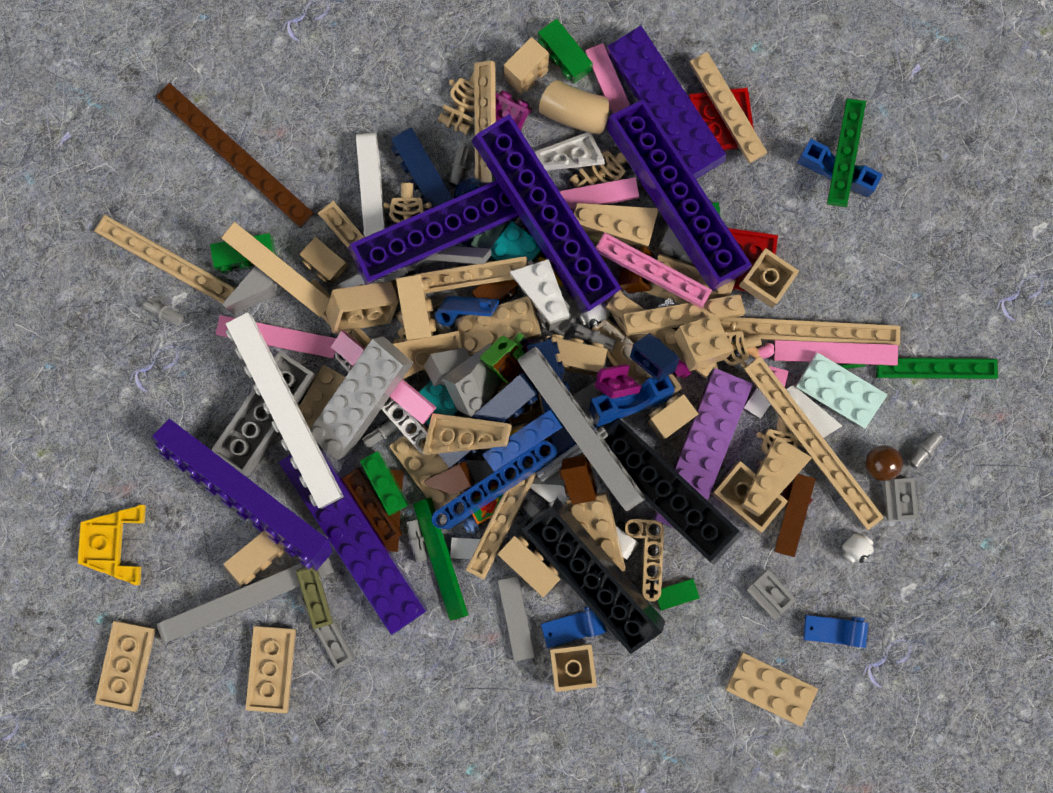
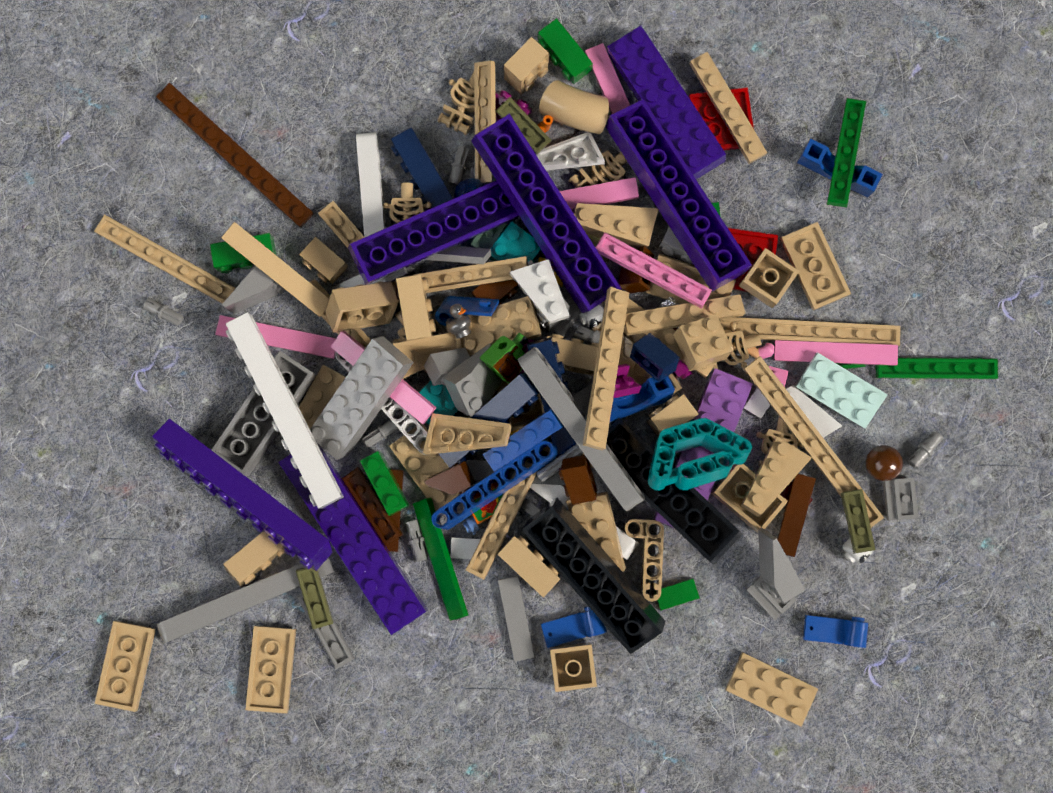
yellow wing [78,505,146,585] -> none
none -> flat silver animal [446,304,471,339]
none -> olive tile [496,97,552,155]
none -> orange arm [538,115,553,133]
none -> tan plate [583,287,629,451]
none -> teal piece [648,418,752,490]
none -> light grey slope [758,527,805,603]
none -> tan plate [780,222,851,311]
none -> olive tile [840,489,876,554]

